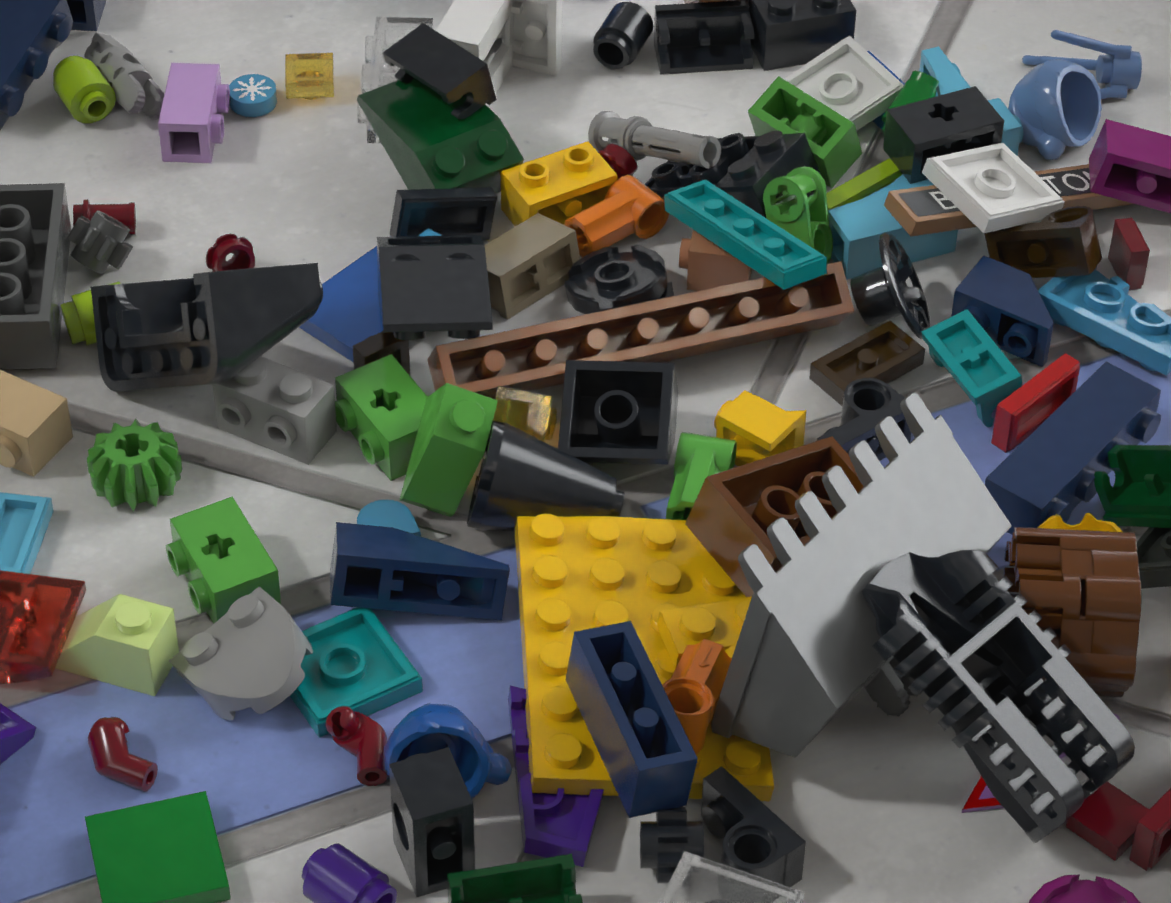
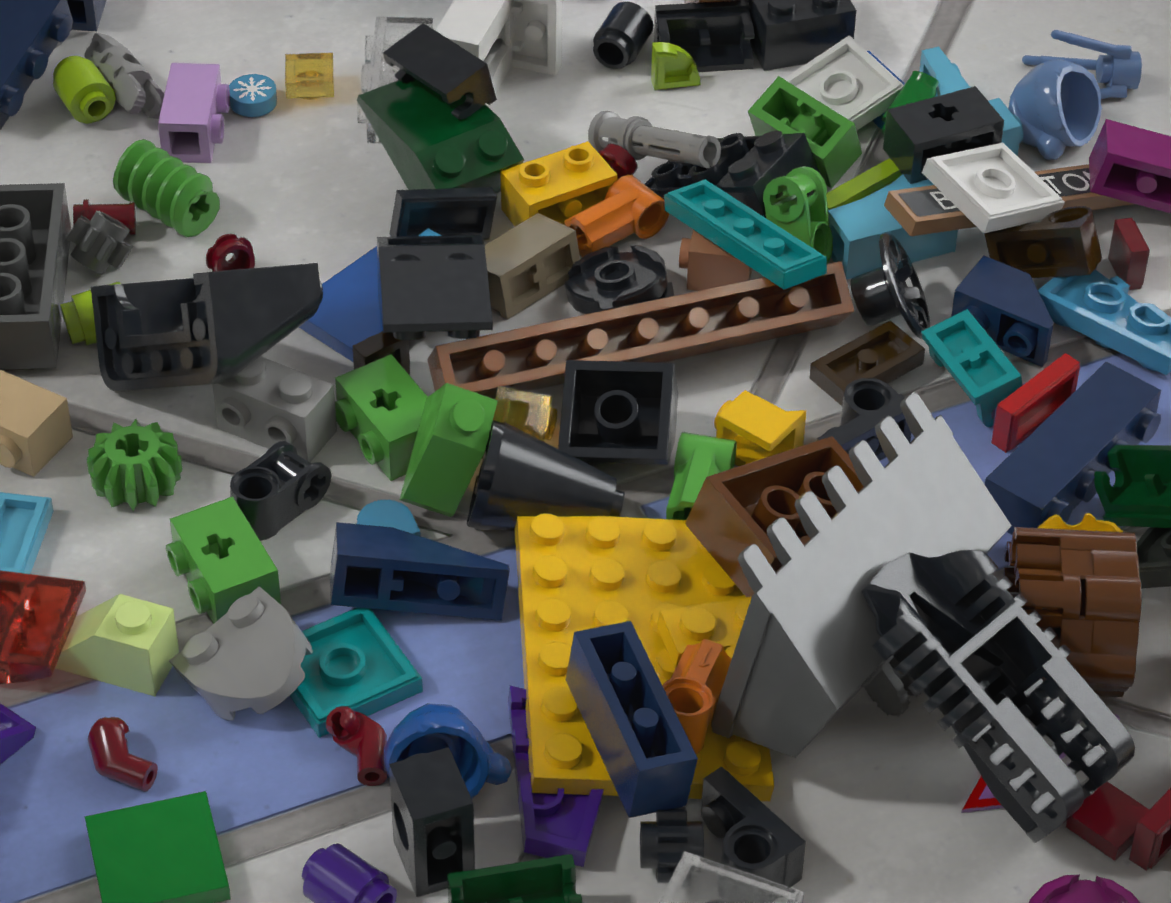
none -> bright green piece [113,139,220,237]
none -> black piece [230,441,332,541]
none -> lime tile [651,42,701,90]

